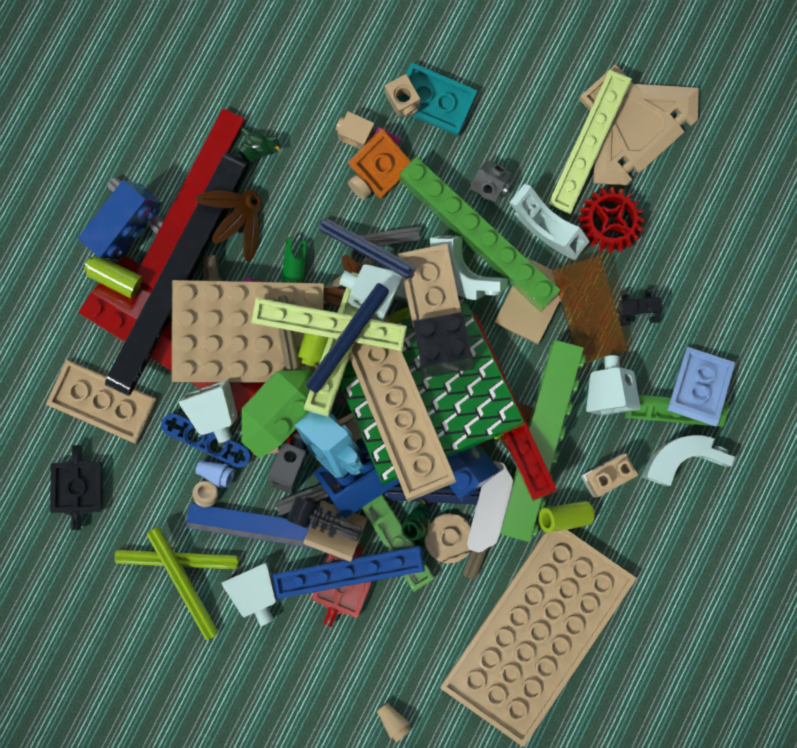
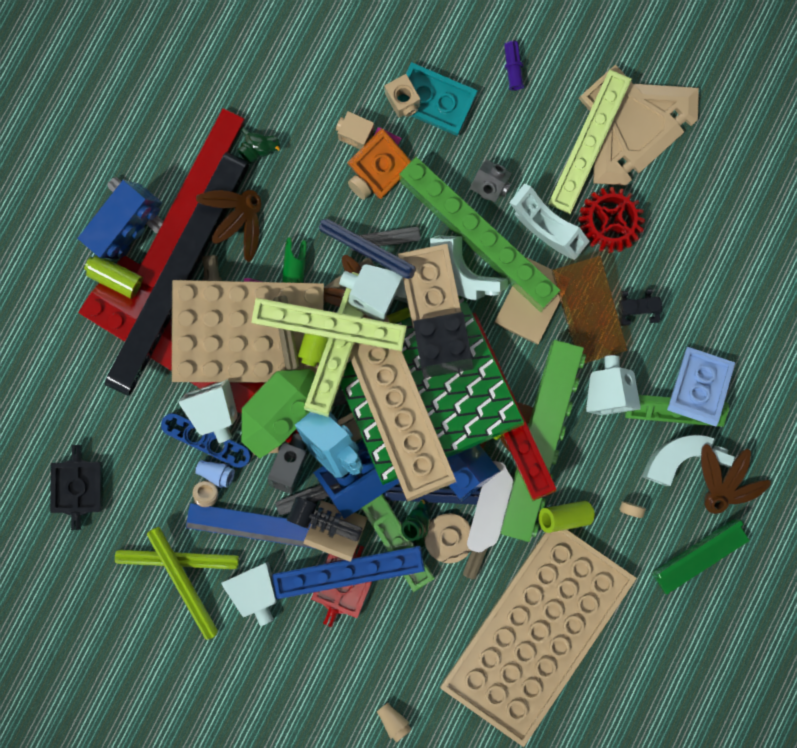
tan tile [46,359,157,444] -> none
dark blue axle [305,283,389,393] -> none
tan hips [581,453,638,497] -> none
none -> dark purple axle [504,41,524,91]
none -> tan tile [619,501,646,518]
none -> green panel [651,519,750,595]
none -> reddish brown plant [701,444,771,514]

